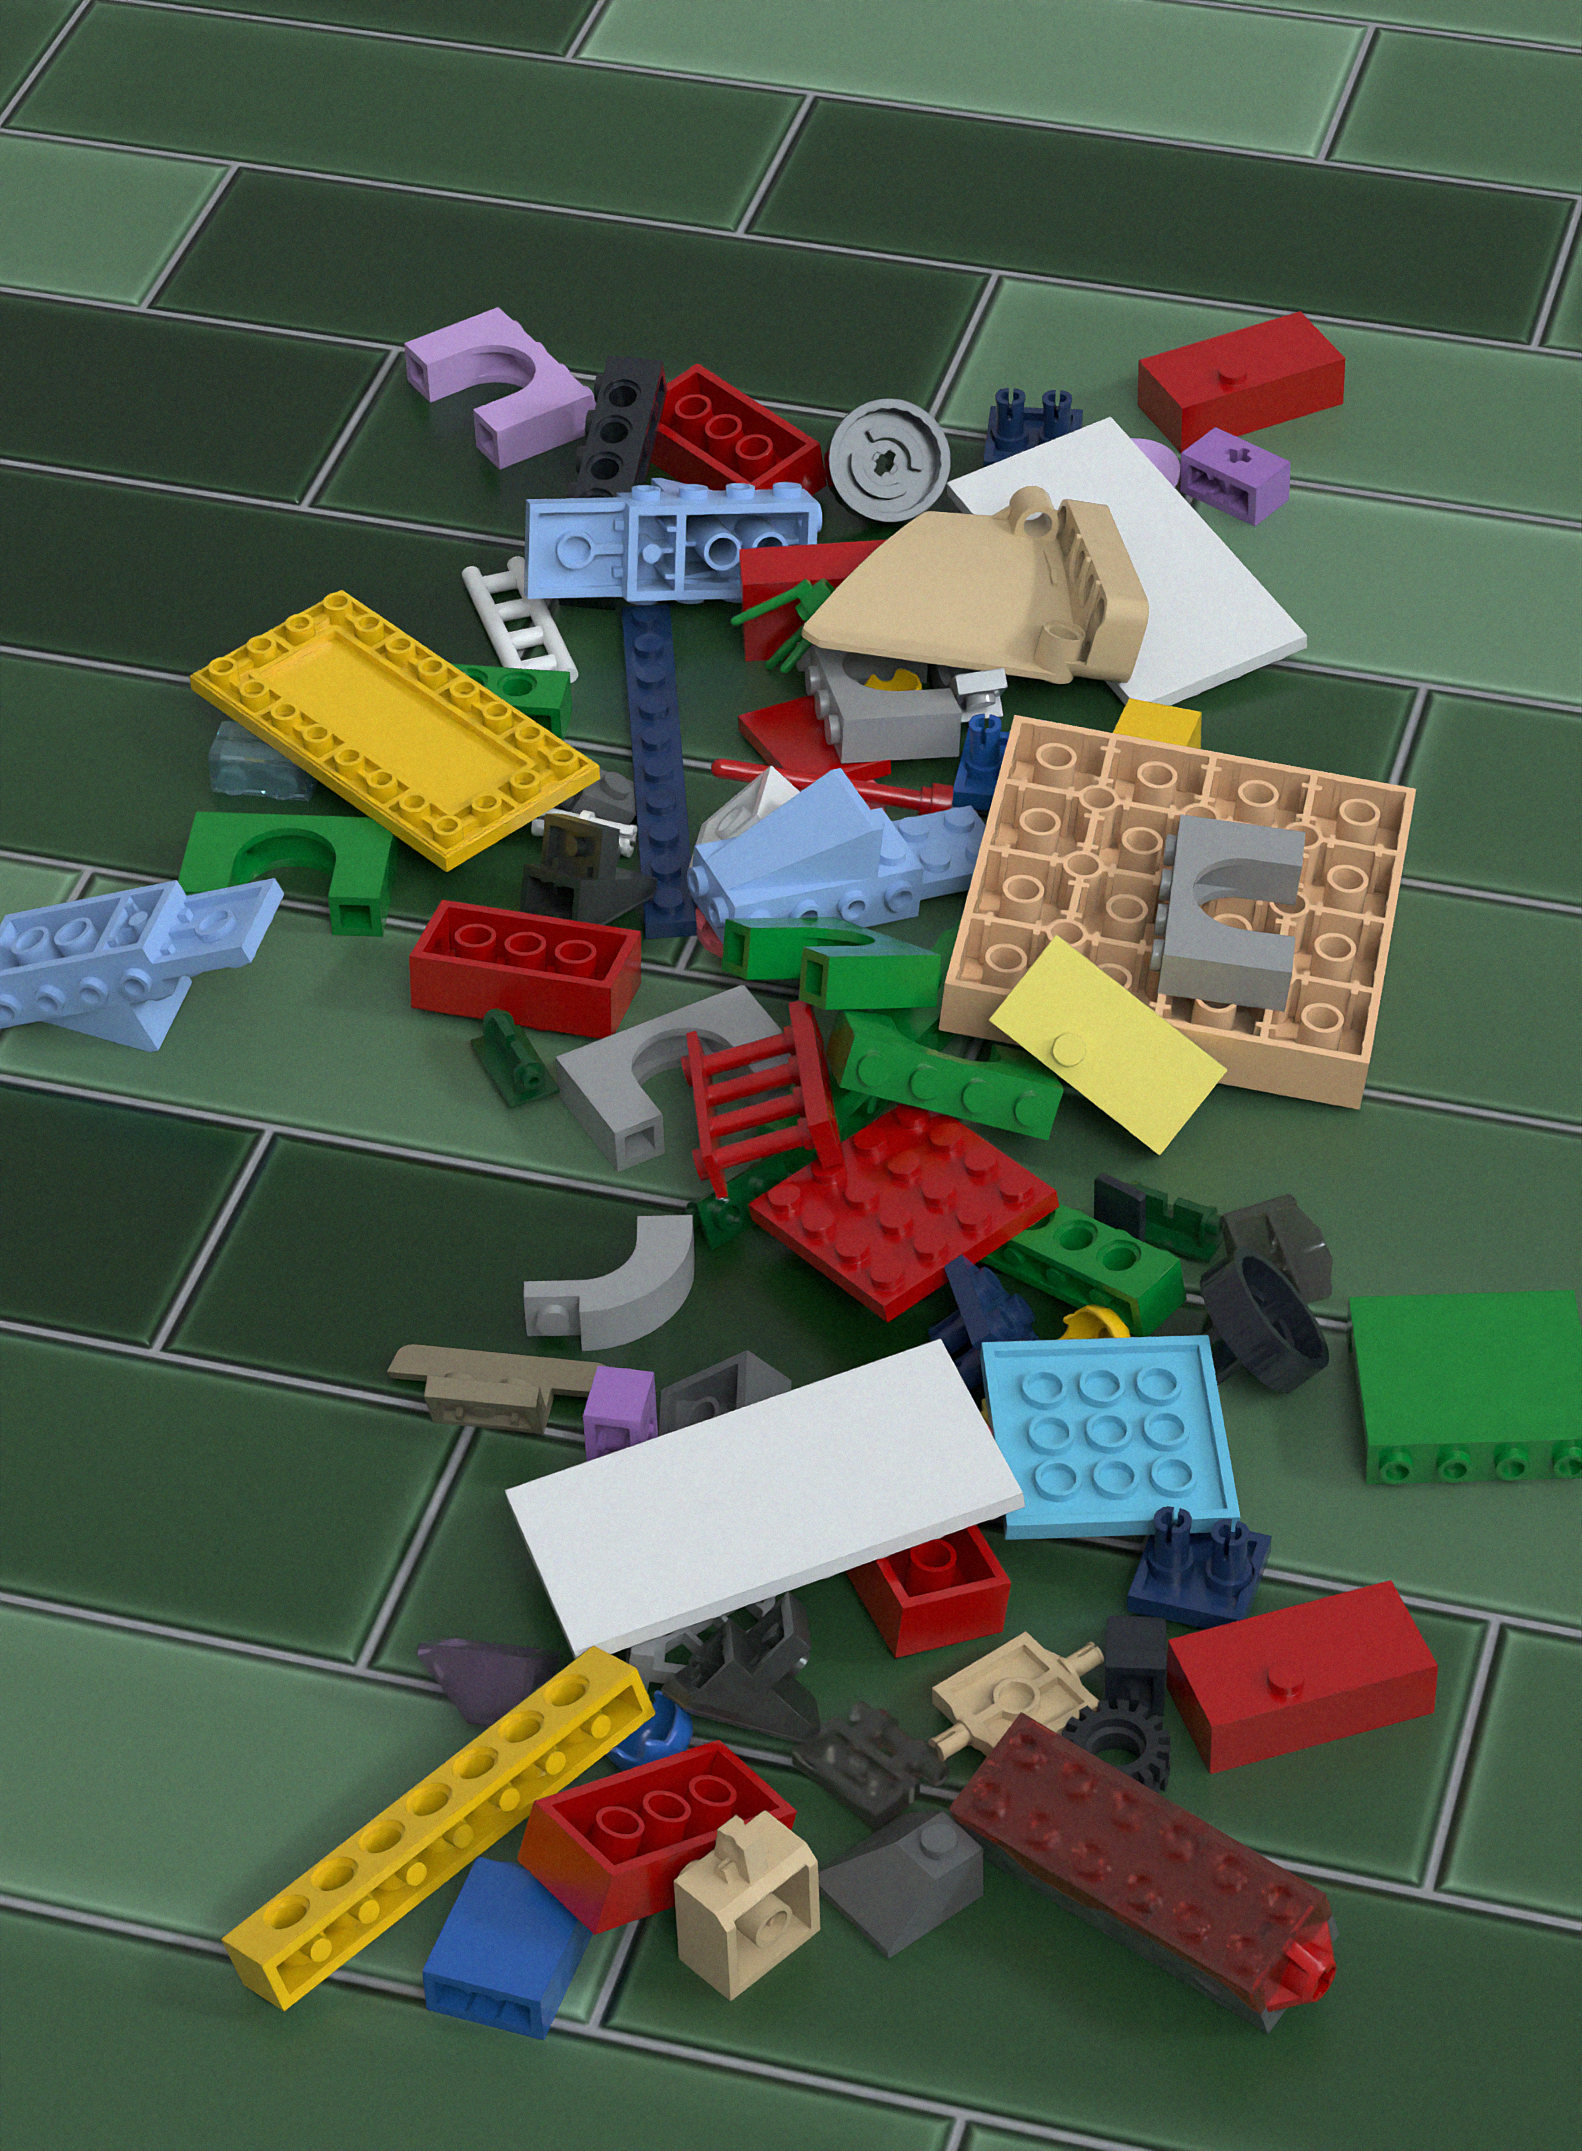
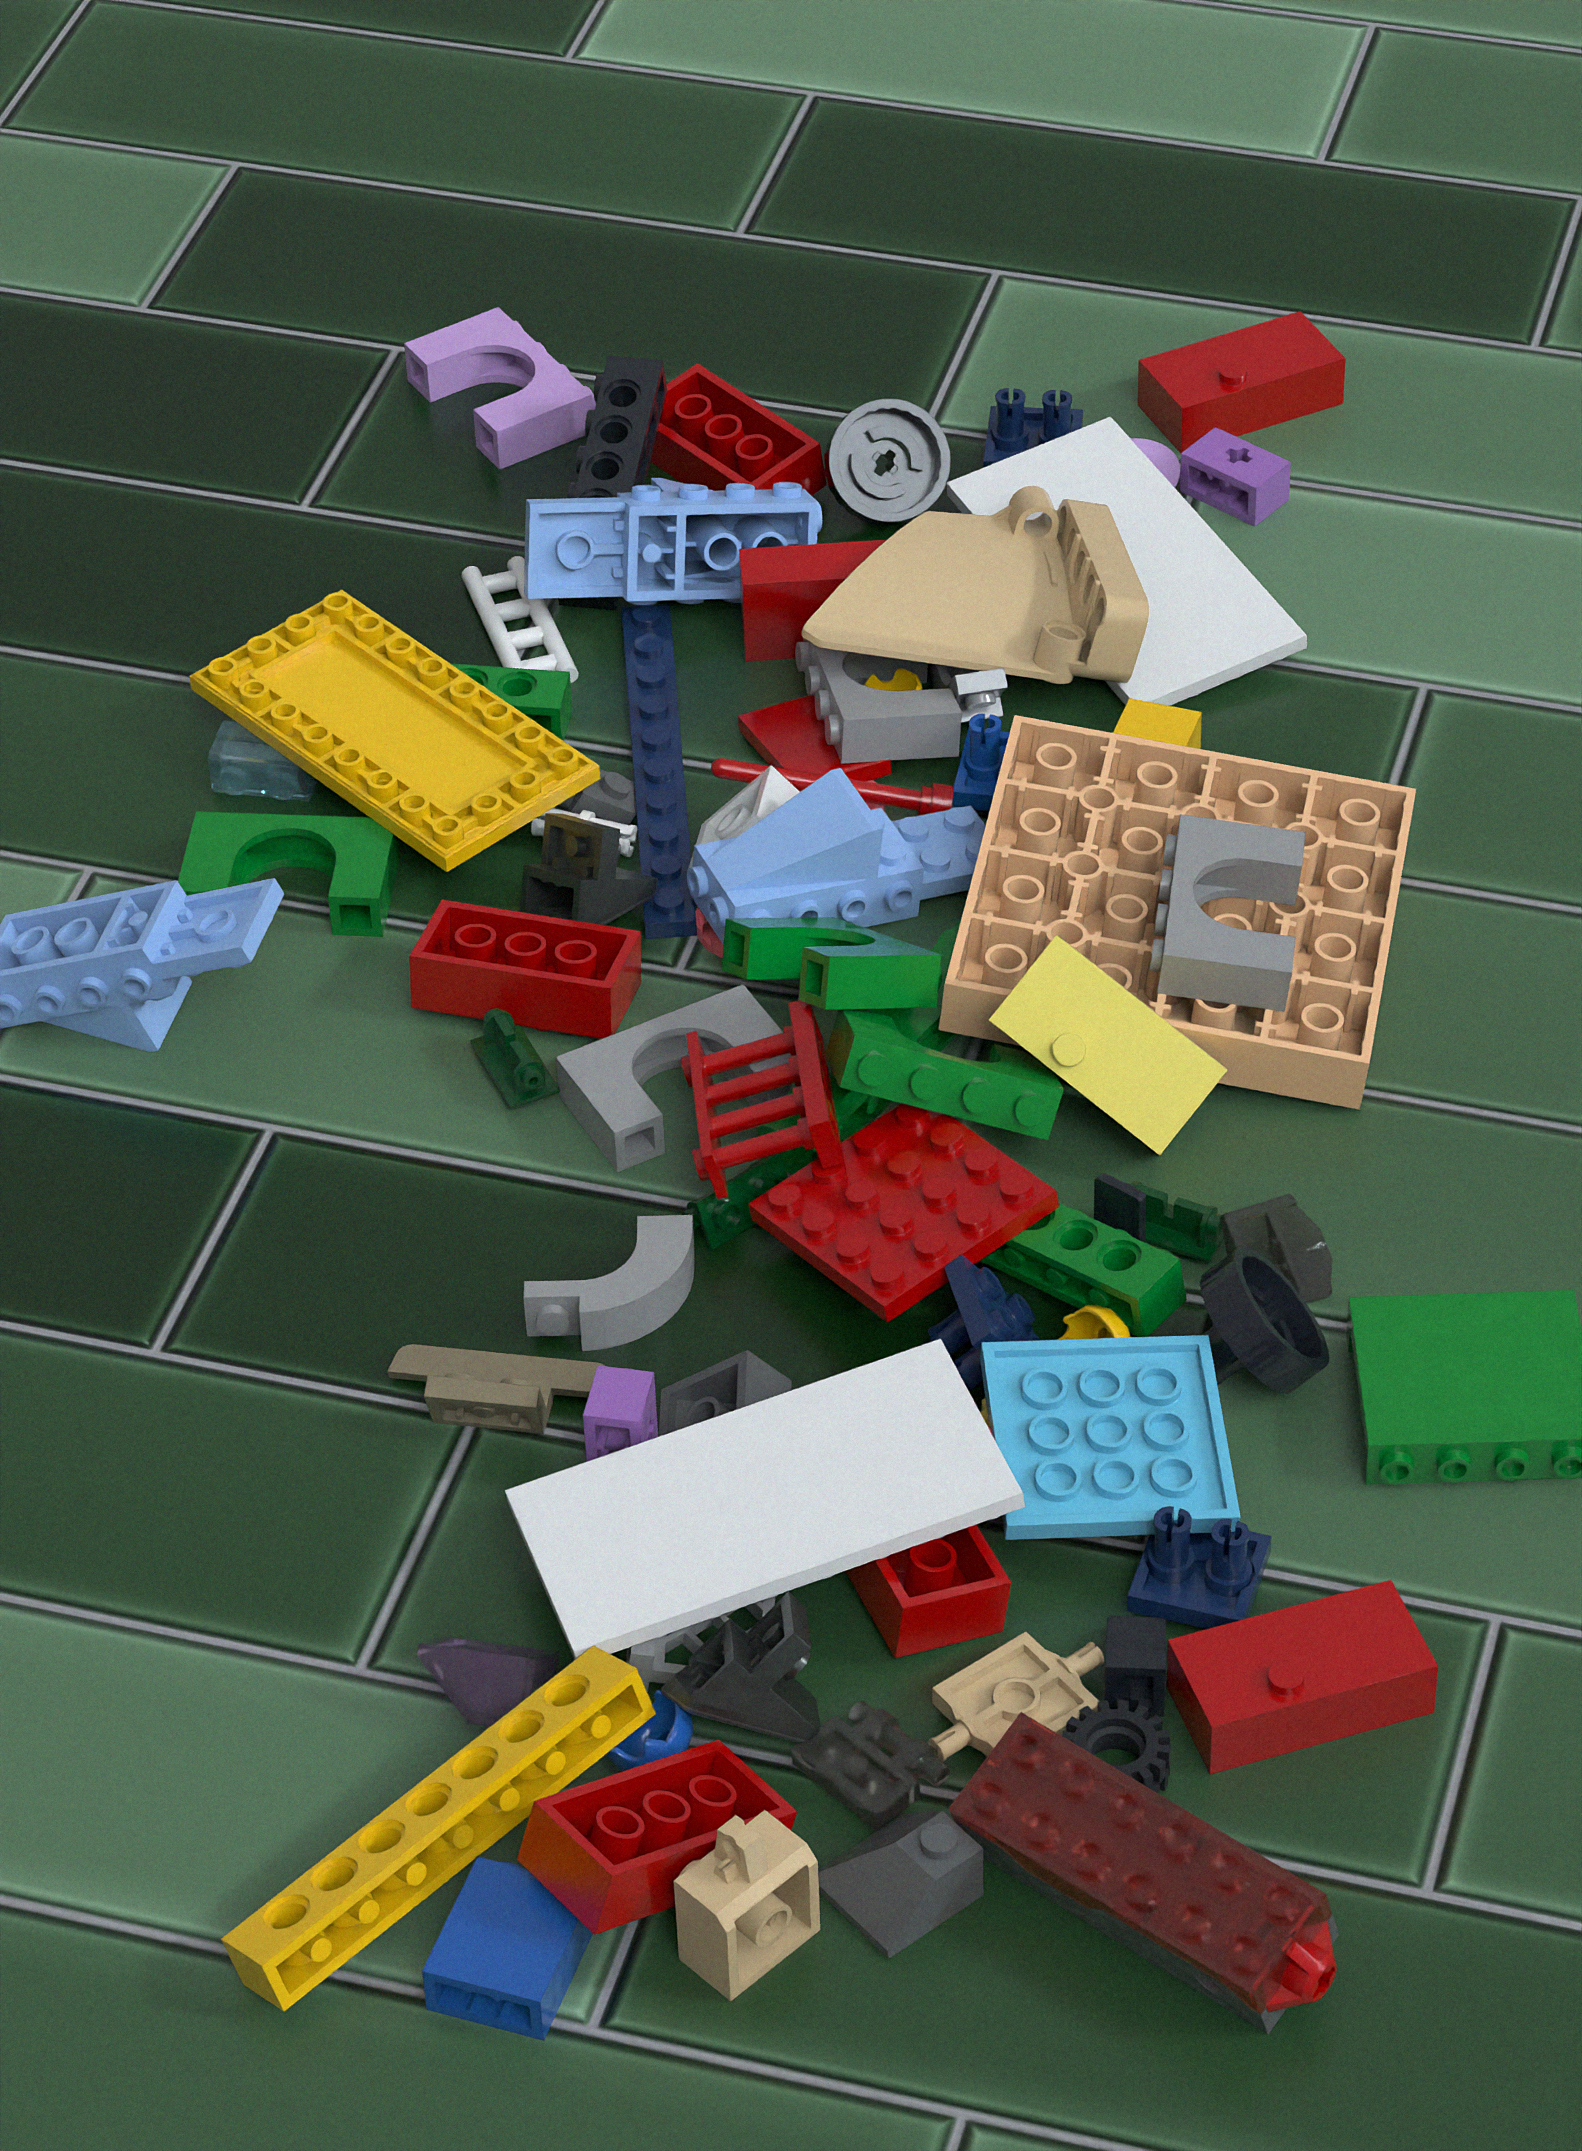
green plant [731,578,836,674] -> none

